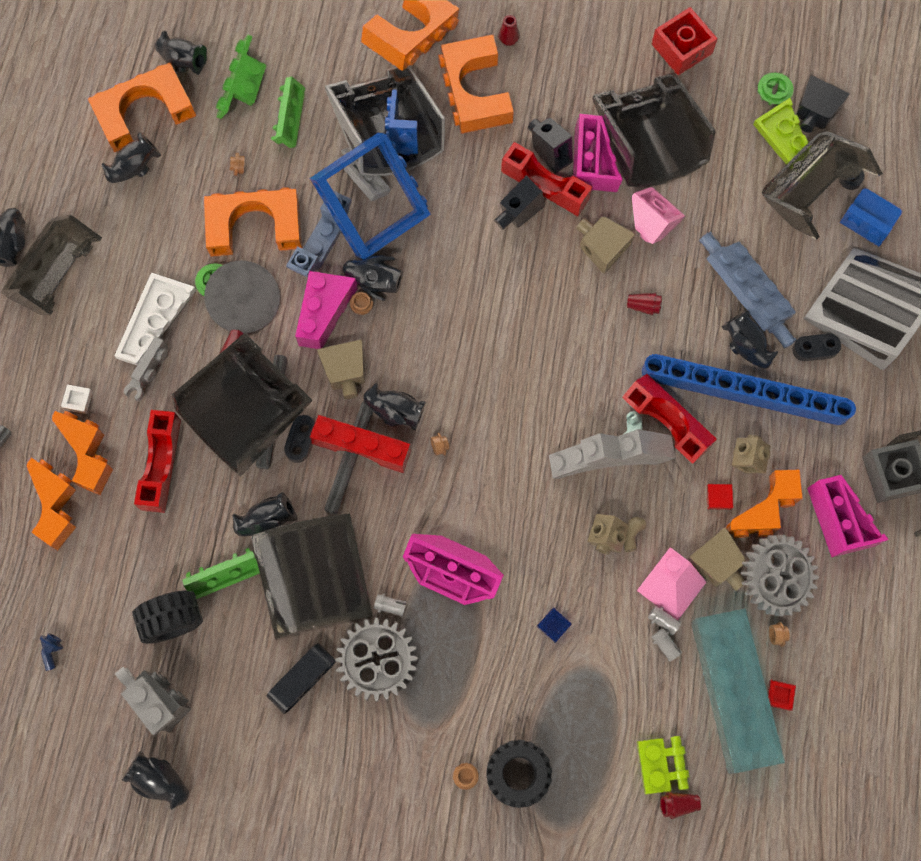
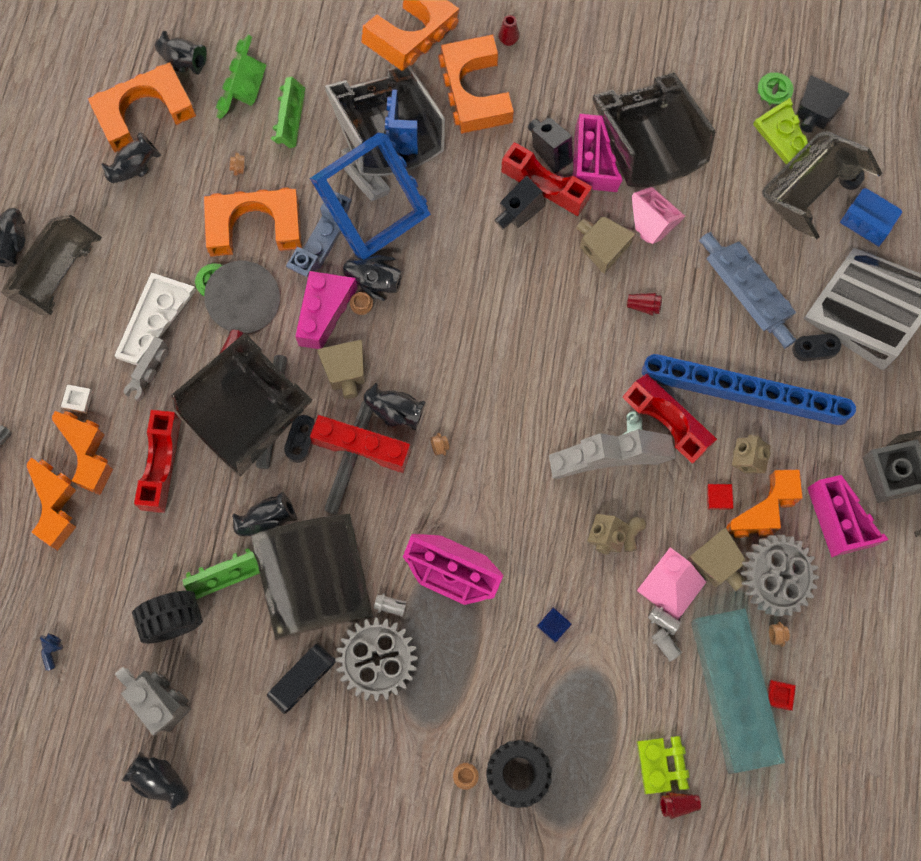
red brick [652,7,718,76] -> none
black animal [721,310,778,369] -> none

